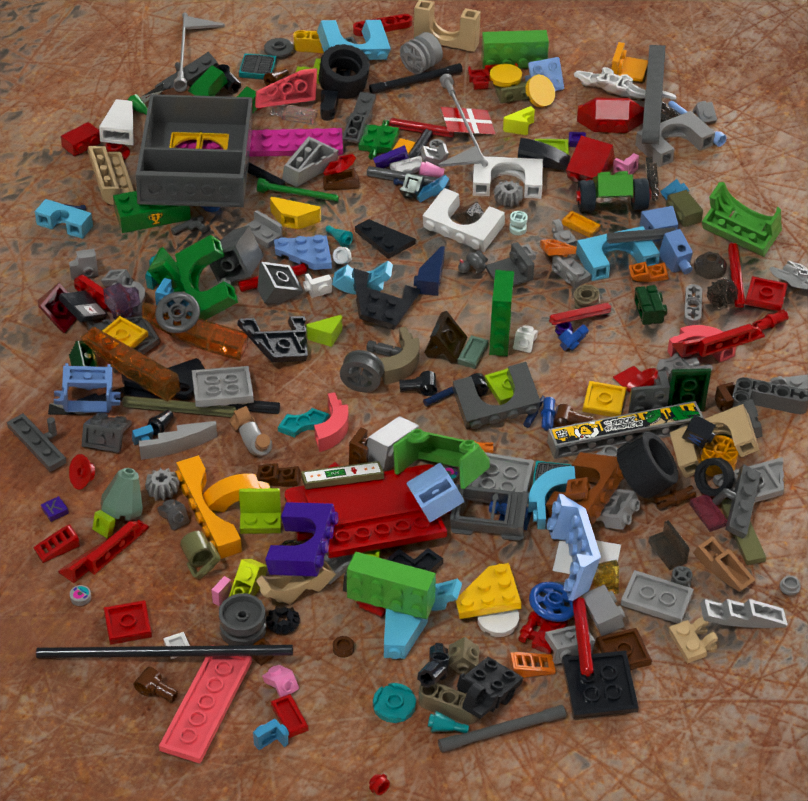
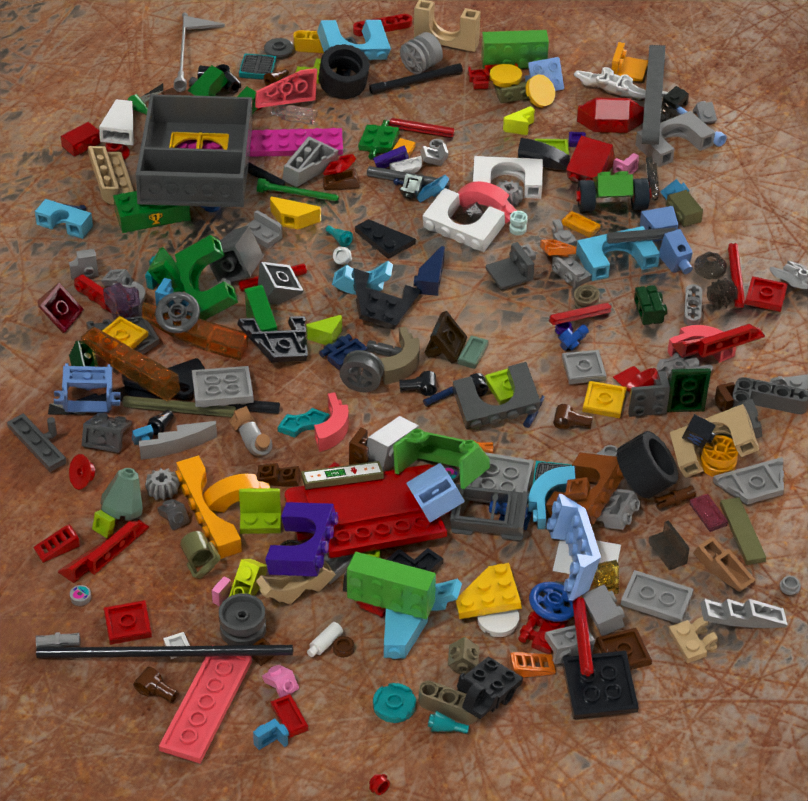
dark purple tile [41,496,69,522] -> none
black tile [58,291,108,322] -> none
dark grey plate [155,51,219,95] -> none
dark grey hose [171,215,207,235] -> none
black gear [266,605,300,634] -> none
medium blue plate [274,235,332,270] -> none
white bracket [303,273,332,298] -> none
black leg [320,90,338,121] -> none
dark grey slope [342,92,376,143] -> none
black axle [408,129,433,159] -> none
black piece [417,643,450,688] -> none
bright pink cone [419,161,445,178] -> none
light grey piece [438,74,488,167] -> none
dark grey piece [438,705,566,753] -> none
sticker [441,107,496,135] -> none
dark grey animal [458,250,488,274] -> none
green arch [489,270,514,356] -> none
white bracket [513,325,538,353] -> none
blue axle [541,397,555,431] -> none
brick [547,401,704,459] -> none
orange slope [629,262,669,282] -> none
dark grey wheel [671,566,693,588] -> none
black tyre [694,458,735,496] -> none
bright green piece [702,182,782,257] -> none
dark grey plate [712,464,761,539] -> none
red pin [752,309,789,331] -> none
none -> light grey pin [36,632,80,648]
none -> green slope [245,285,277,332]
none -> white cylinder [307,622,343,657]
none -> dark blue plate [319,334,368,371]
none -> coral arch [458,181,517,223]
none -> light grey plate [561,350,607,384]
none -> pearl dark grey bracket [663,86,689,109]

